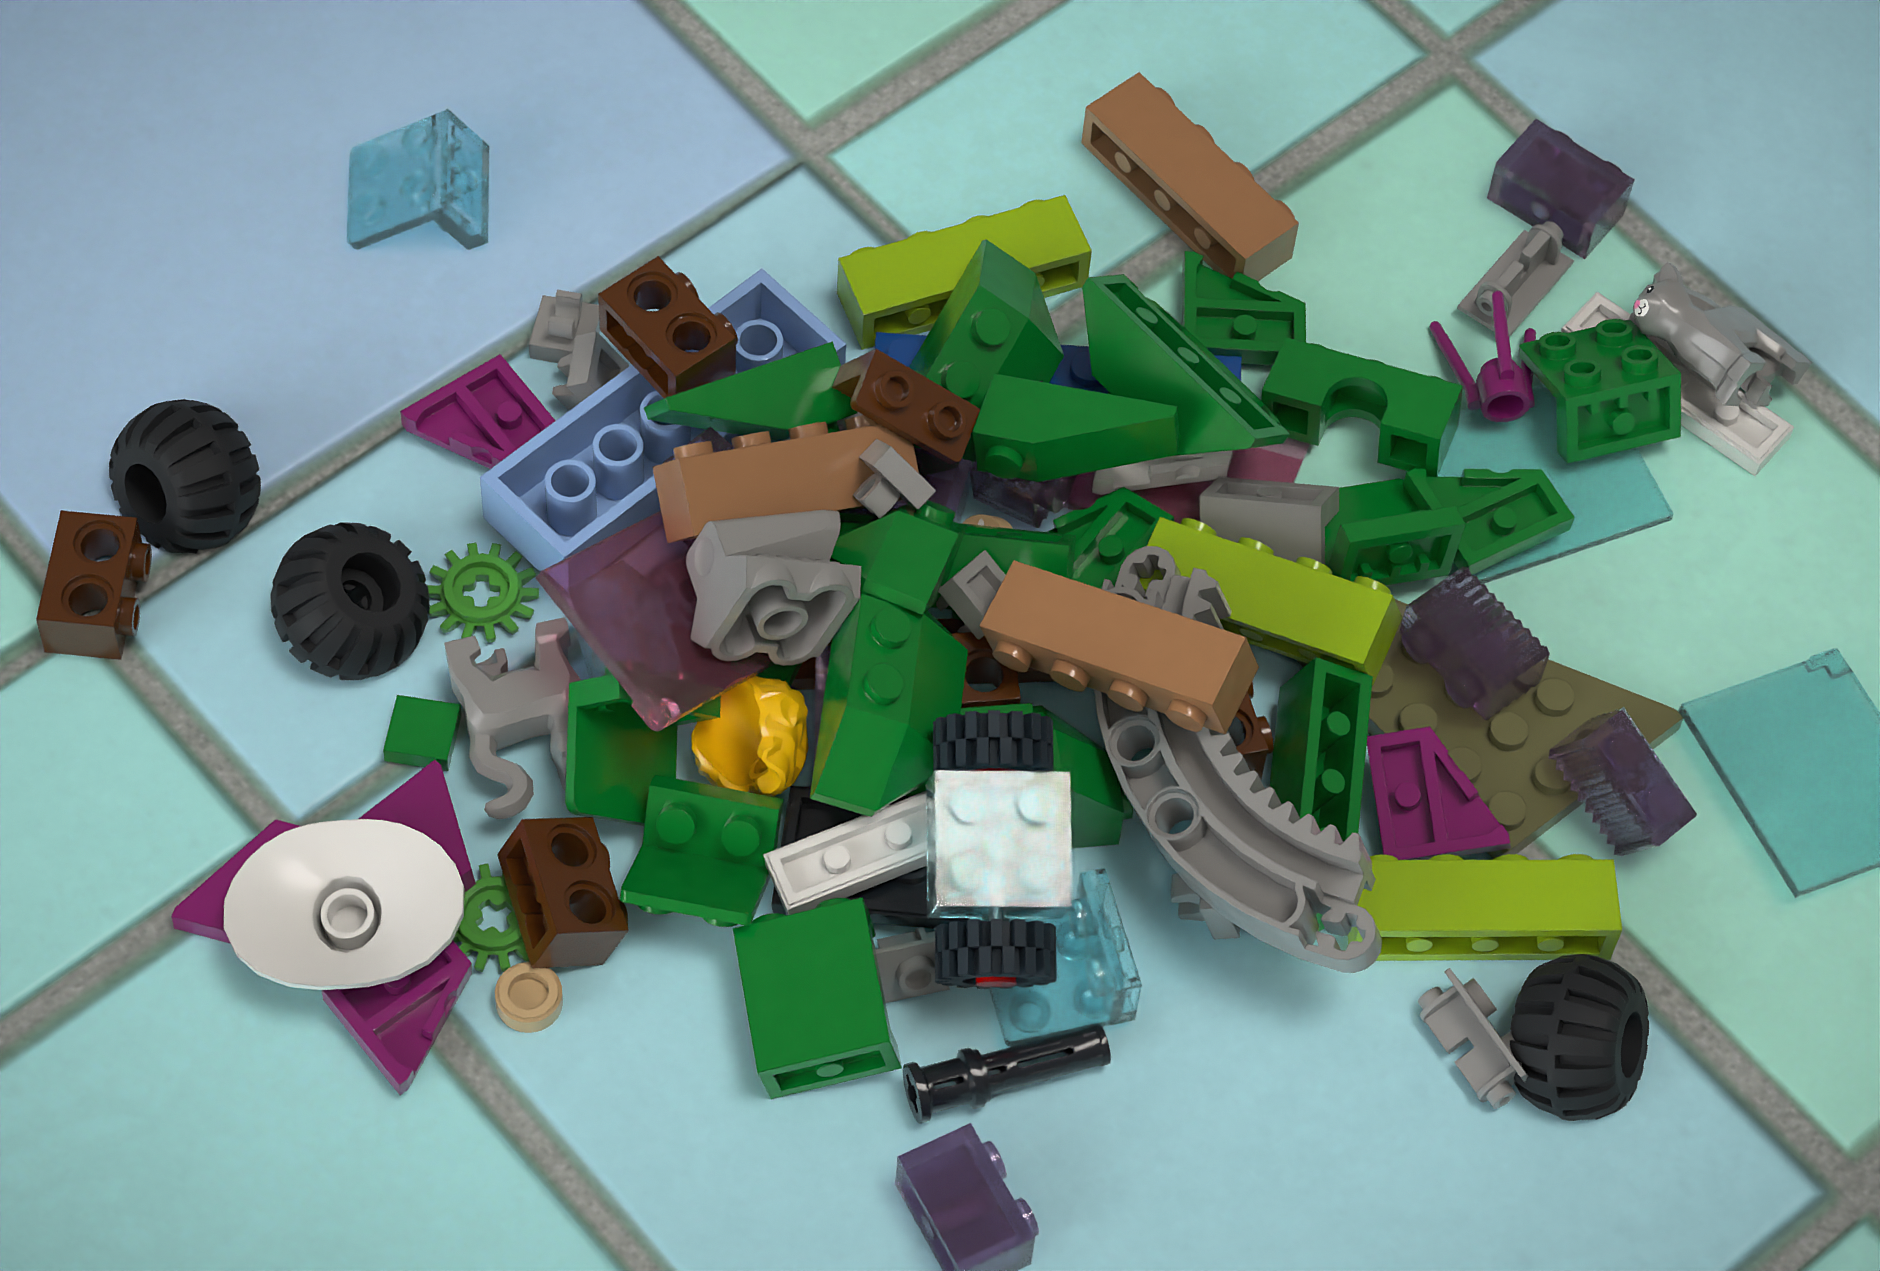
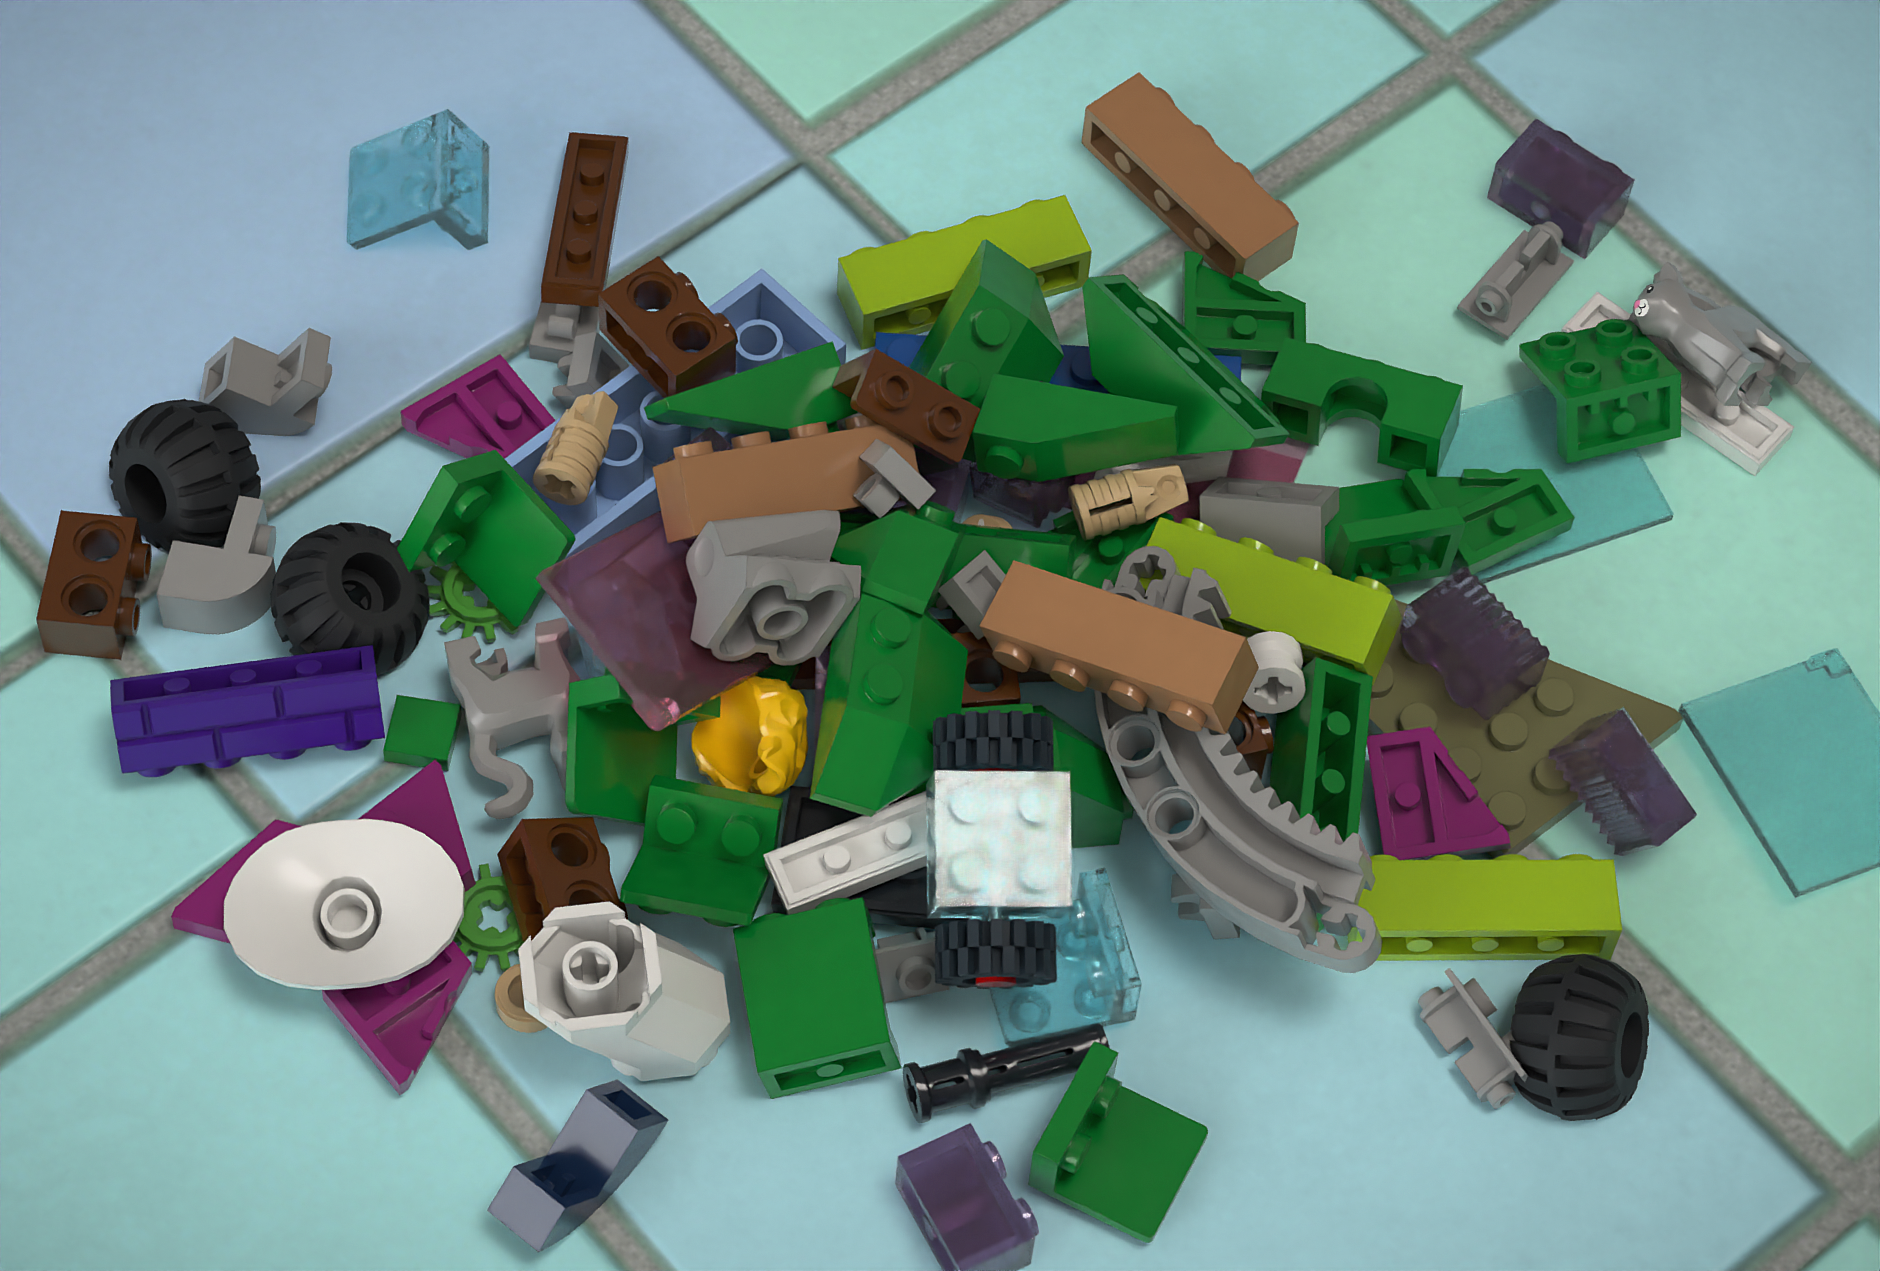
magenta plant [1429,290,1536,422] -> none
none -> dark purple brick [110,645,385,777]
none -> light grey brick [157,496,276,634]
none -> light grey brick [199,328,332,436]
none -> green bracket [397,450,575,627]
none -> brick [487,1079,669,1252]
none -> white brick [518,901,730,1081]
none -> tan hinge [533,391,618,505]
none -> reddish brown tile [541,132,629,307]
none -> green bracket [1028,1041,1208,1243]
none -> tan hinge [1068,464,1189,541]
none -> white wheel [1243,631,1306,714]

